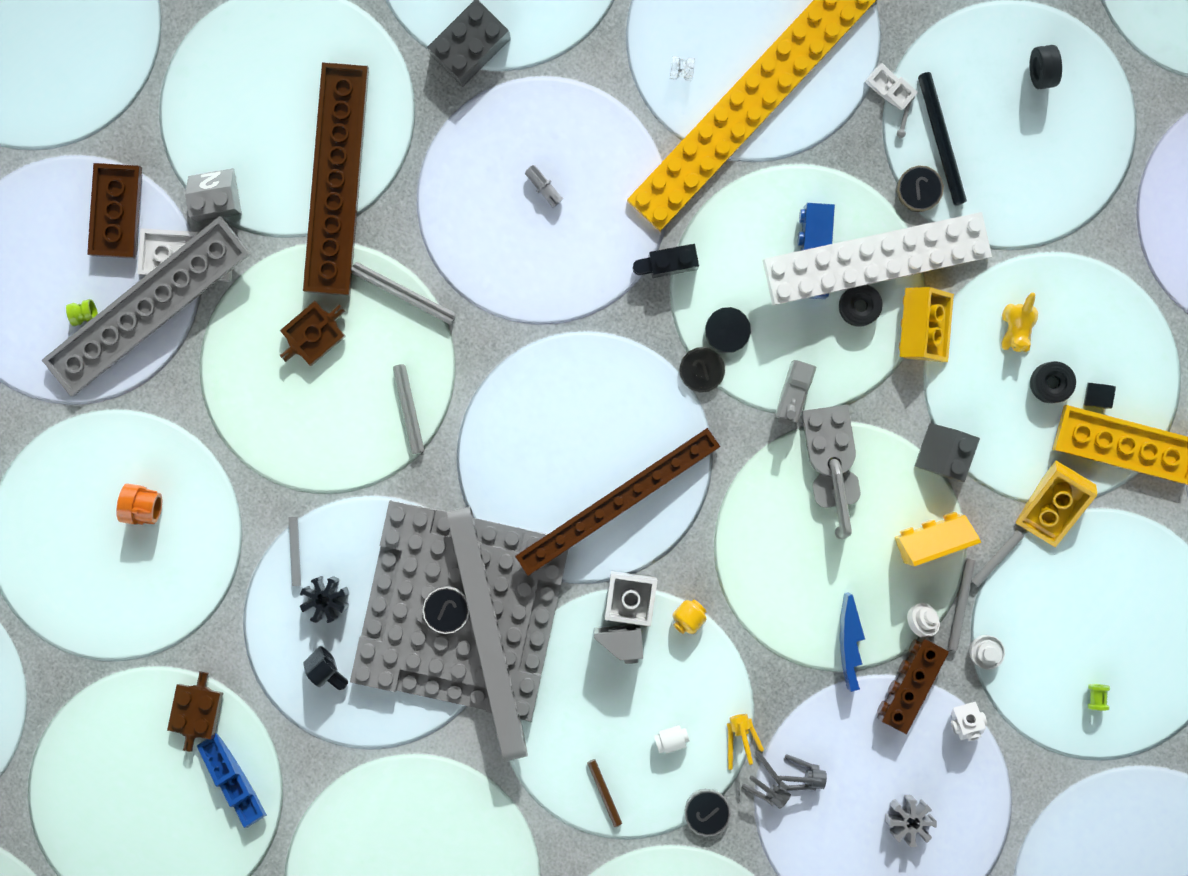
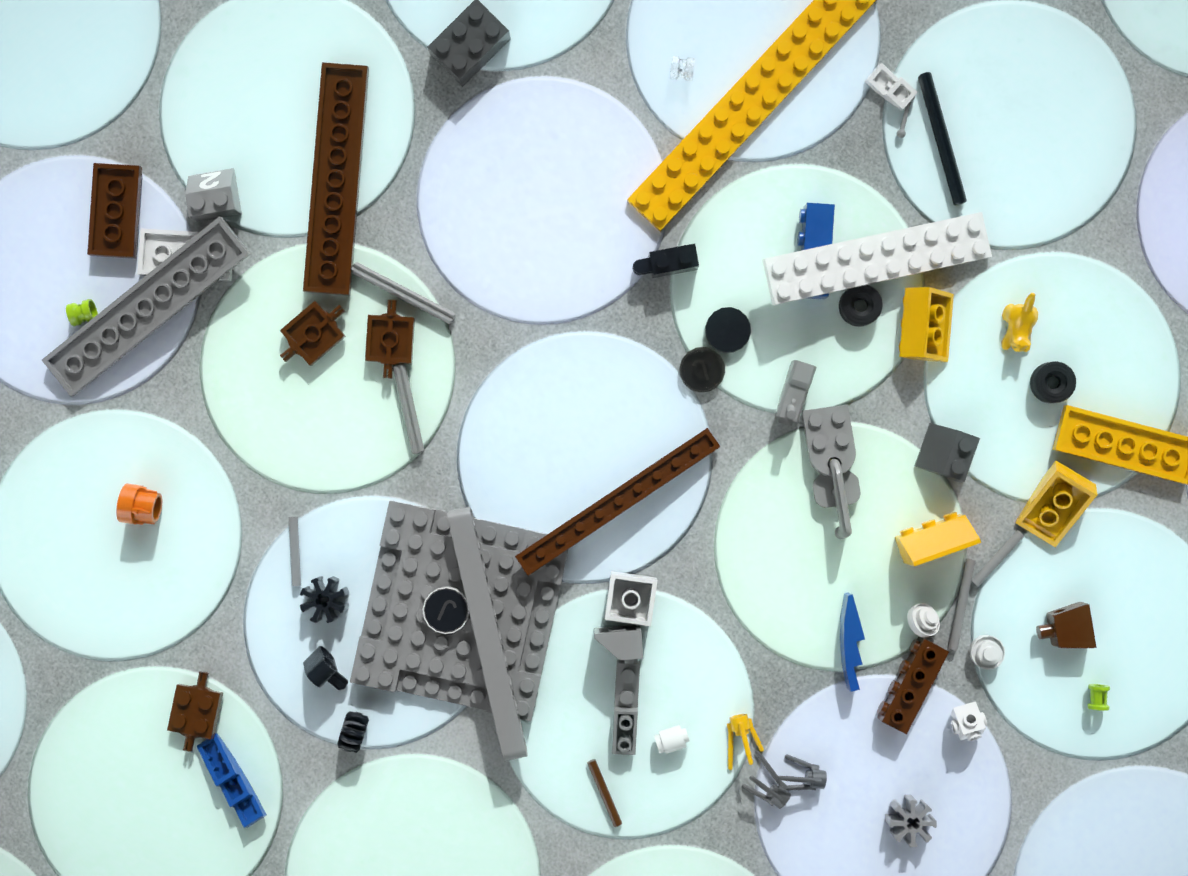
light grey axle [525,165,564,208] -> none
yellow head [672,599,707,634] -> none
black tile [684,789,731,837] -> none
black tile [896,165,944,212] -> none
black tyre [1029,45,1062,89] -> none
black slope [1084,383,1116,409] -> none
none -> black gear [337,711,369,753]
none -> reddish brown plate [365,300,415,379]
none -> light grey slope [612,660,640,755]
none -> reddish brown torso [1036,602,1097,648]

